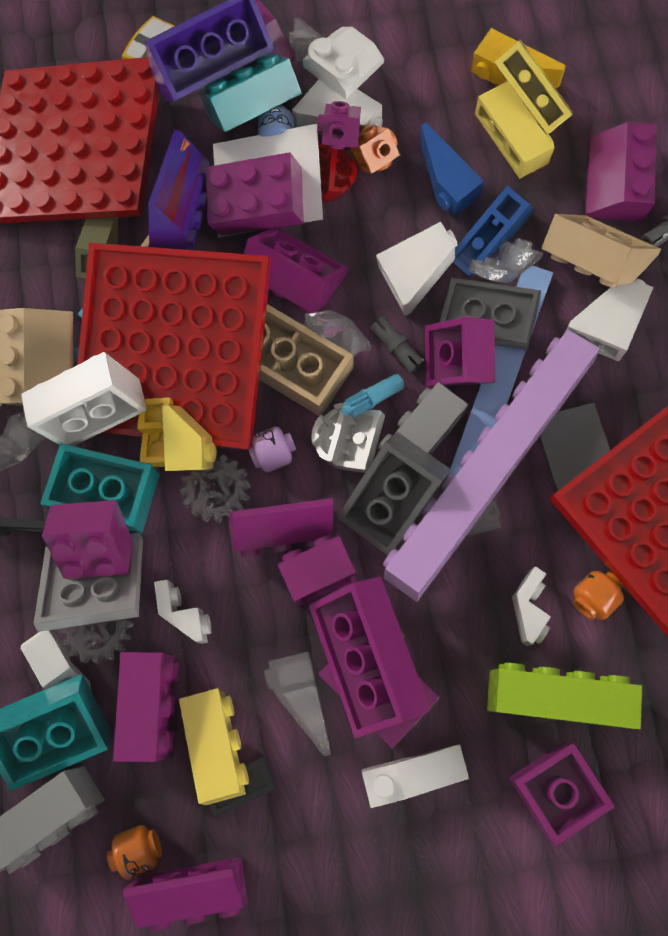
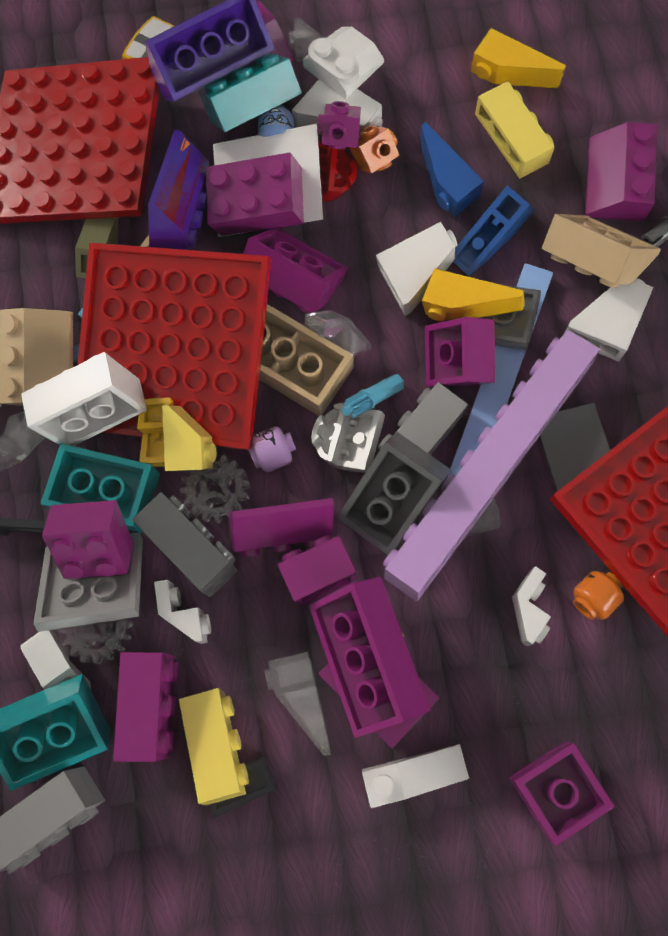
orange head [107,825,162,880] -> none
magenta slope [123,857,248,931] -> none
dark grey pin [370,316,425,374] -> none
clear slope [469,238,544,283] -> none
lime brick [487,663,642,729] -> none
light yellow brick [494,40,572,135] -> none
none -> dark grey brick [132,492,238,598]
none -> yellow slope [422,269,525,321]

